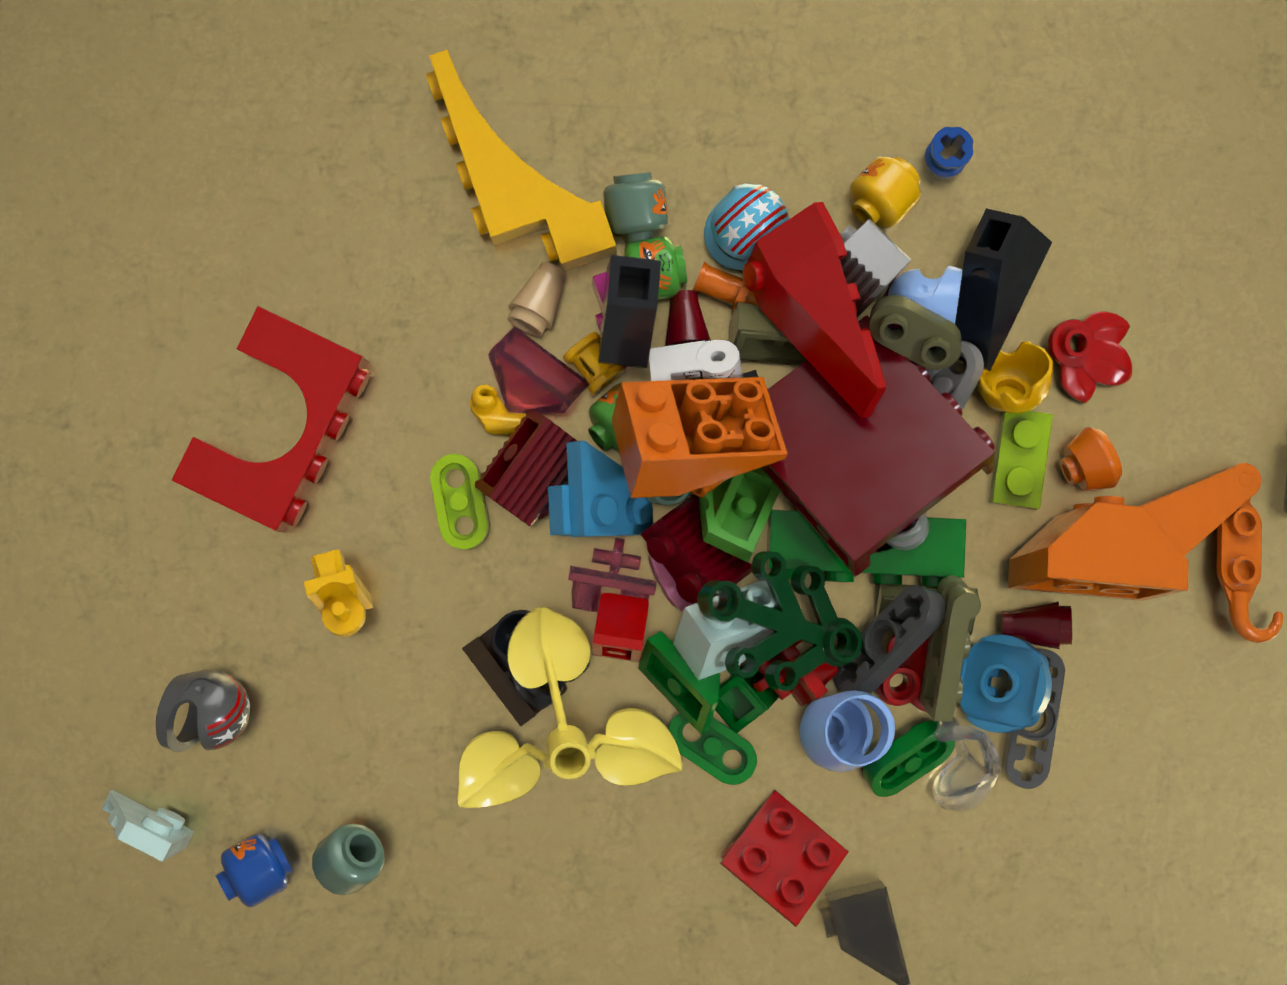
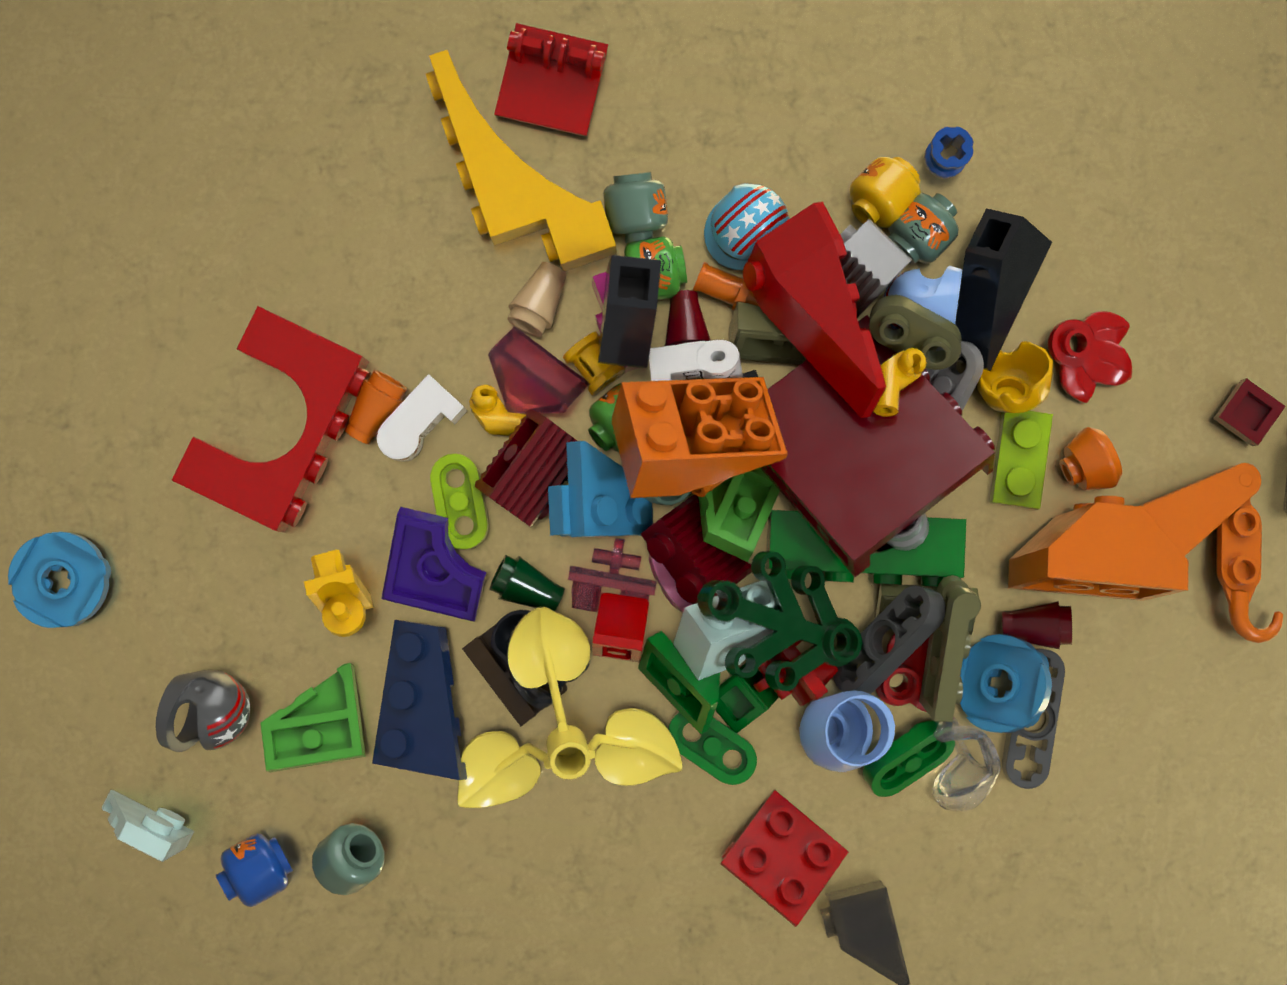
none -> dark azure plate [8,532,111,628]
none -> bright green wing [260,663,366,773]
none -> orange cone [345,370,407,445]
none -> dark blue wing [372,620,467,780]
none -> white leg [377,374,468,462]
none -> dark purple tile [381,507,486,622]
none -> dark green cone [489,555,565,611]
none -> red hinge [494,23,608,137]
none -> yellow arm [874,348,927,417]
none -> sand green head [888,193,959,264]
none -> dark red plate [1213,378,1286,447]

